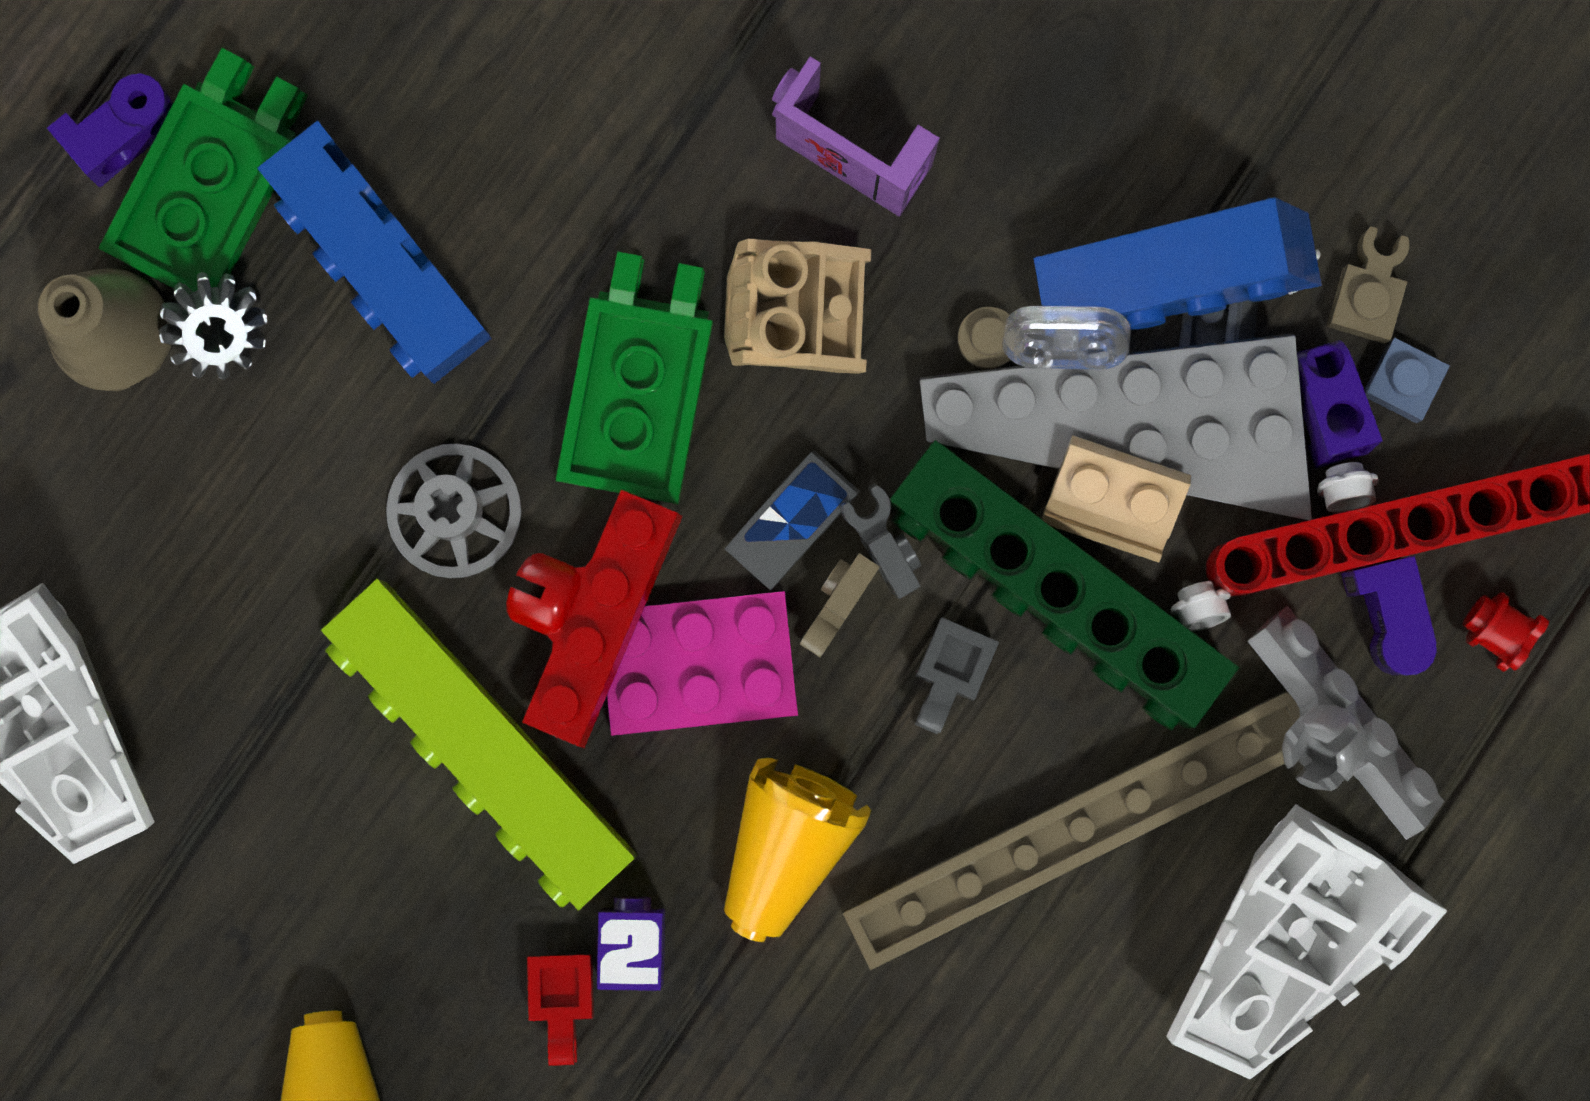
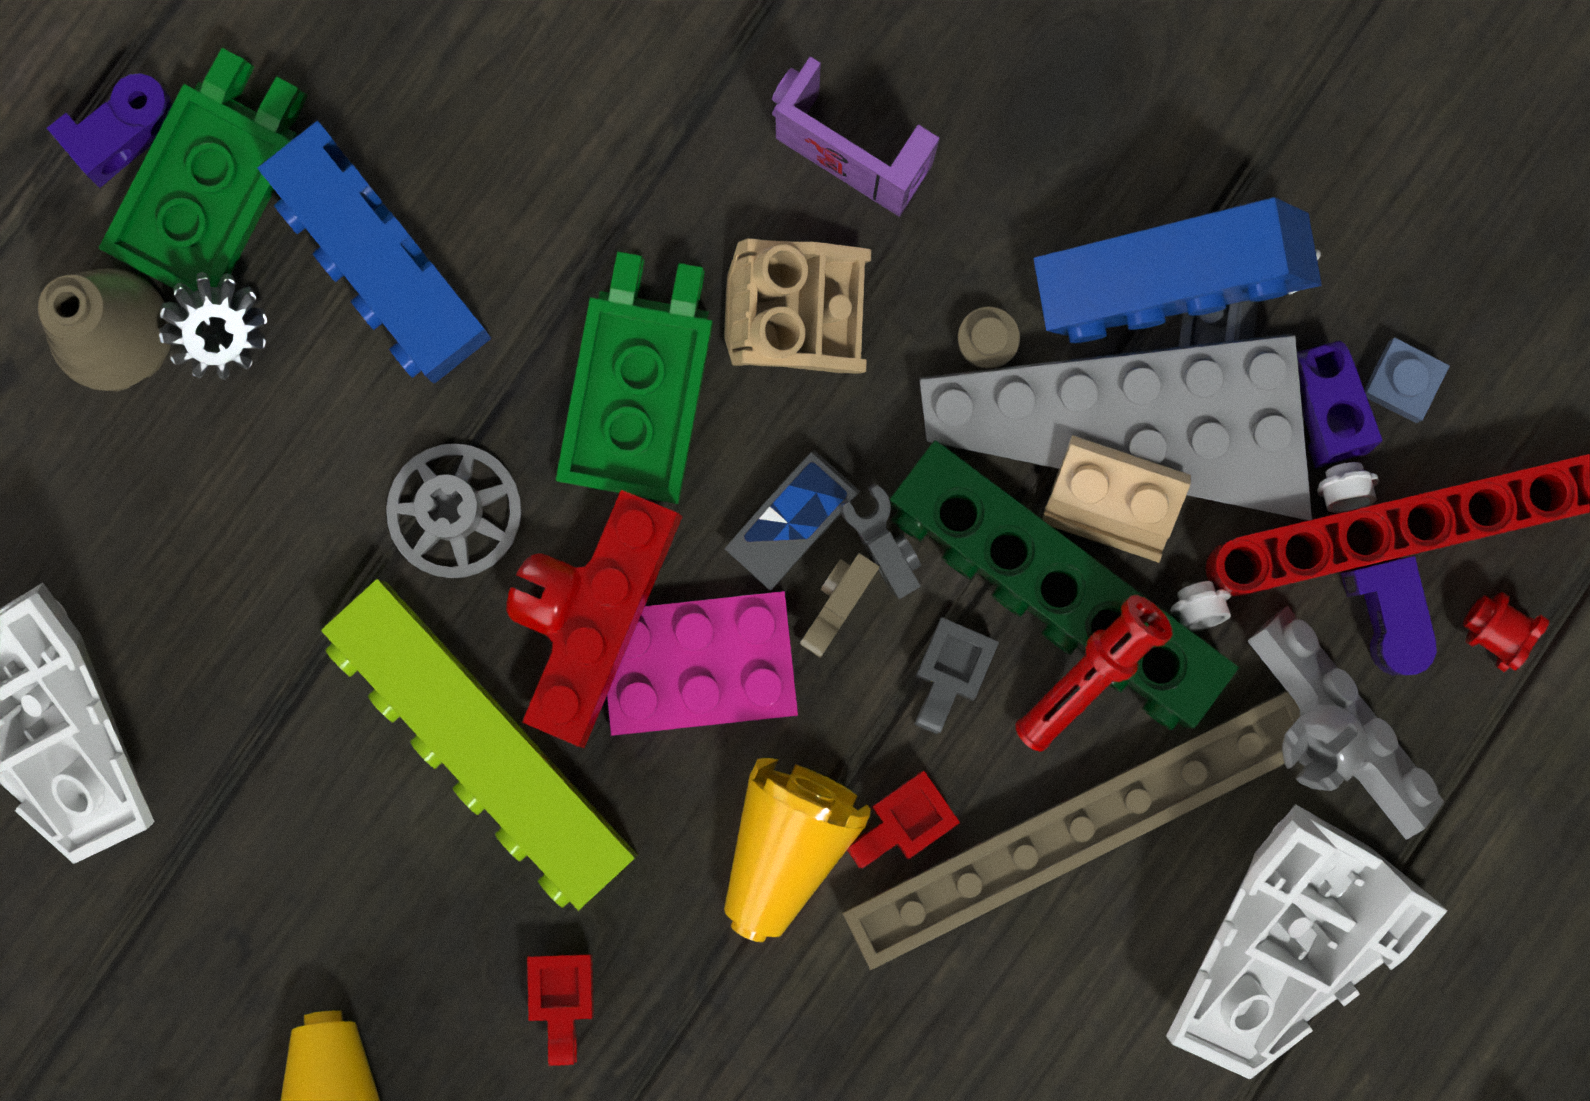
brick [597,896,665,991] -> none
clear plate [1002,306,1131,370] -> none
dark tan plate [1326,226,1410,344] -> none
none -> red plate [847,771,960,869]
none -> red pin [1015,595,1173,752]

